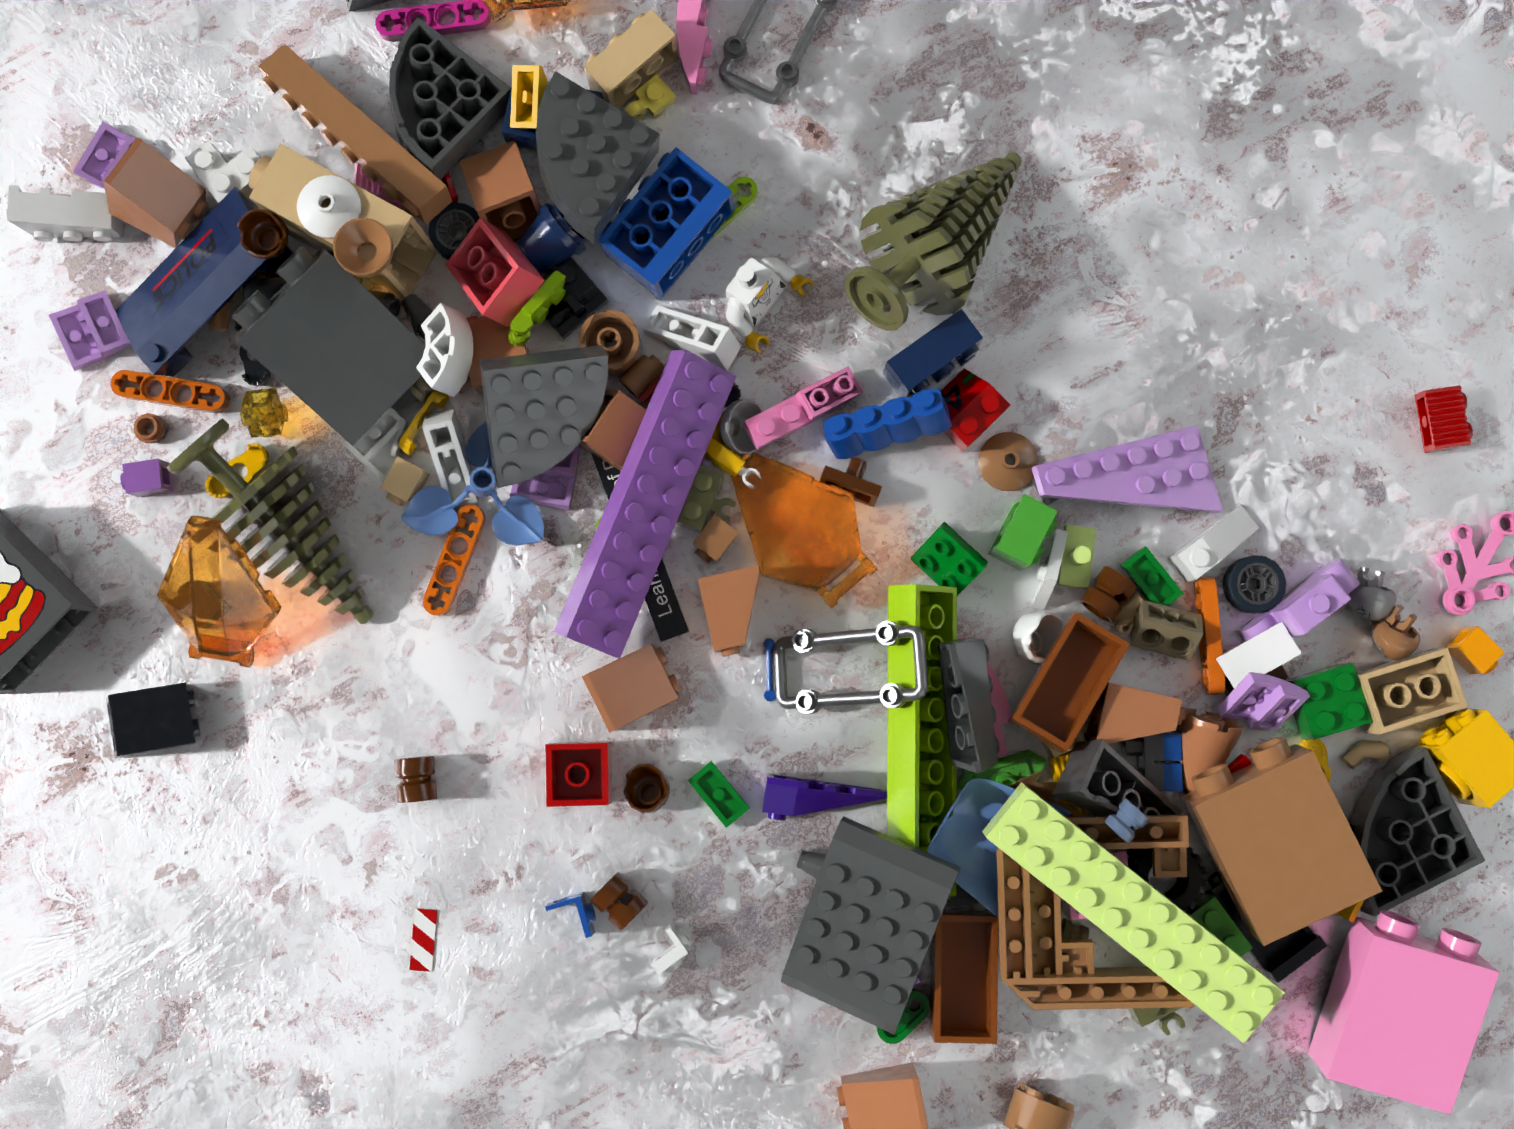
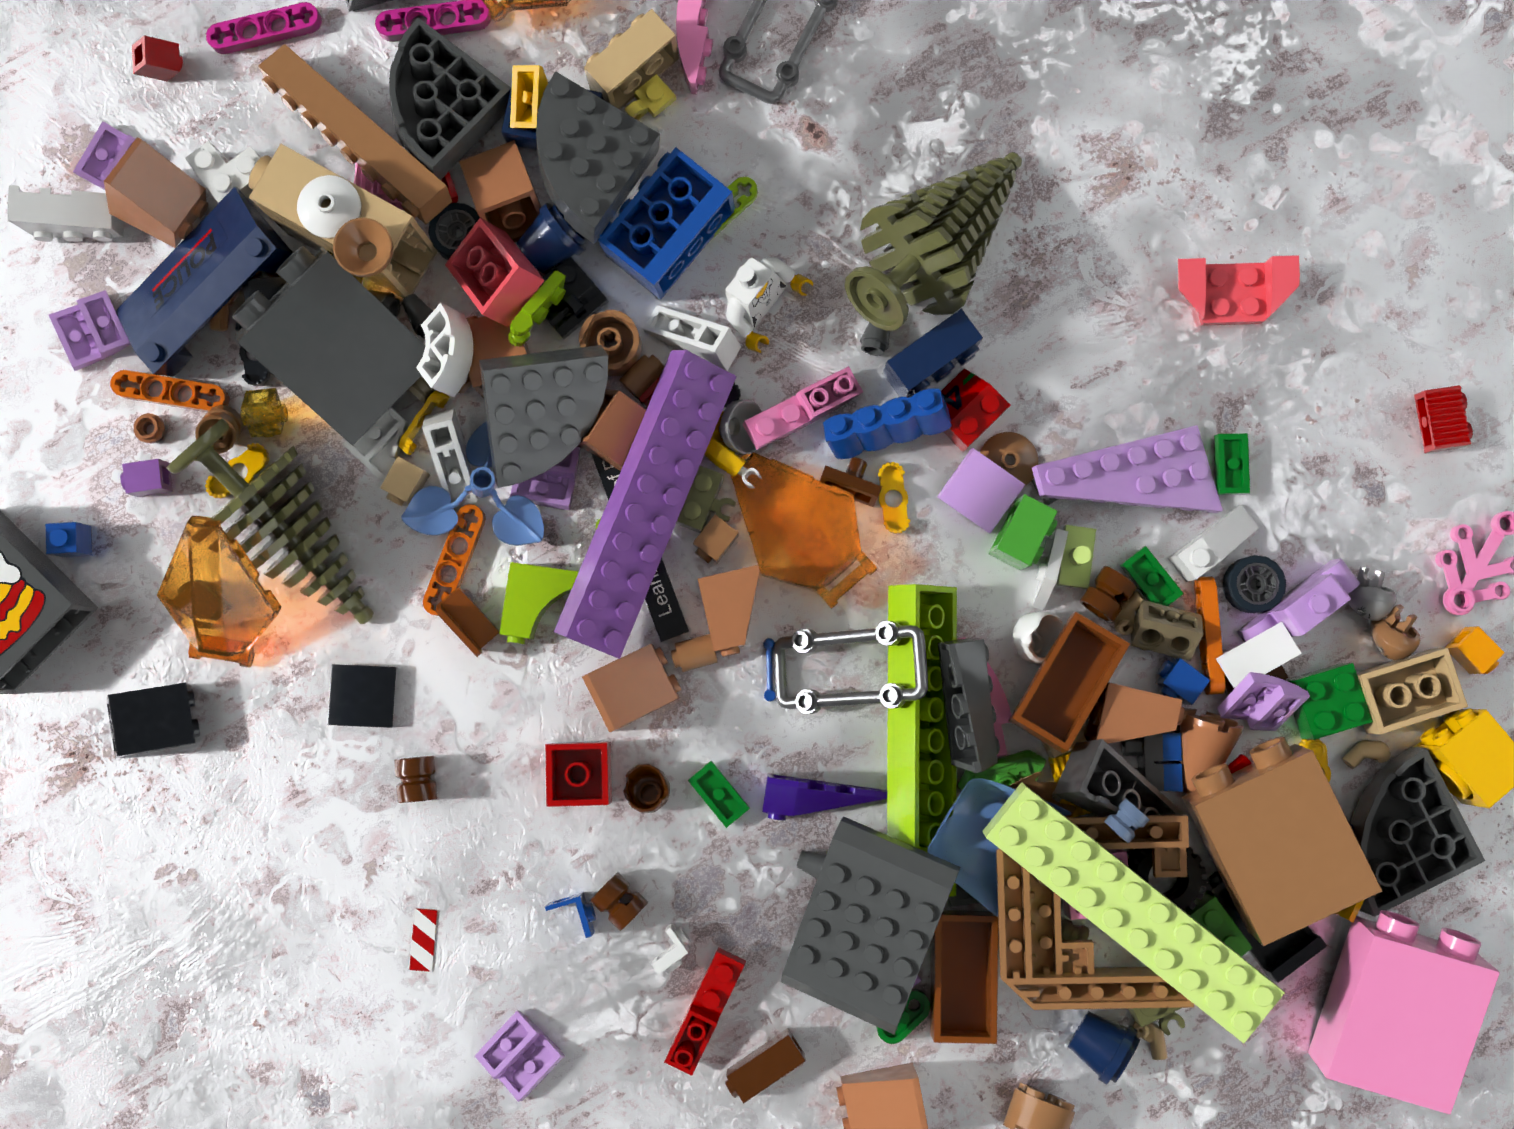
reddish brown hair [237,208,288,260] -> none
green bracket [910,521,988,596] -> none
none -> blue brick [45,522,92,557]
none -> red brick [132,35,183,82]
none -> medium nougat wheel [195,405,243,454]
none -> dark pink beam [206,2,322,54]
none -> black slope [327,664,396,728]
none -> dark orange panel [436,587,500,657]
none -> lavender slope [475,1011,565,1102]
none -> lime arch [499,562,578,644]
none -> red slope [664,947,746,1076]
none -> medium nougat brick [671,633,718,672]
none -> reddish brown brick [725,1028,806,1104]
none -> dark grey cone [860,323,890,356]
none -> yellow piece [878,462,910,534]
none -> lavender slope [937,448,1025,534]
none -> dark blue piece [1067,1011,1140,1085]
none -> tan arm [1133,1022,1168,1060]
none -> blue brick [1155,658,1210,705]
none -> coral piece [1178,255,1300,326]
none -> green plate [1214,433,1250,495]

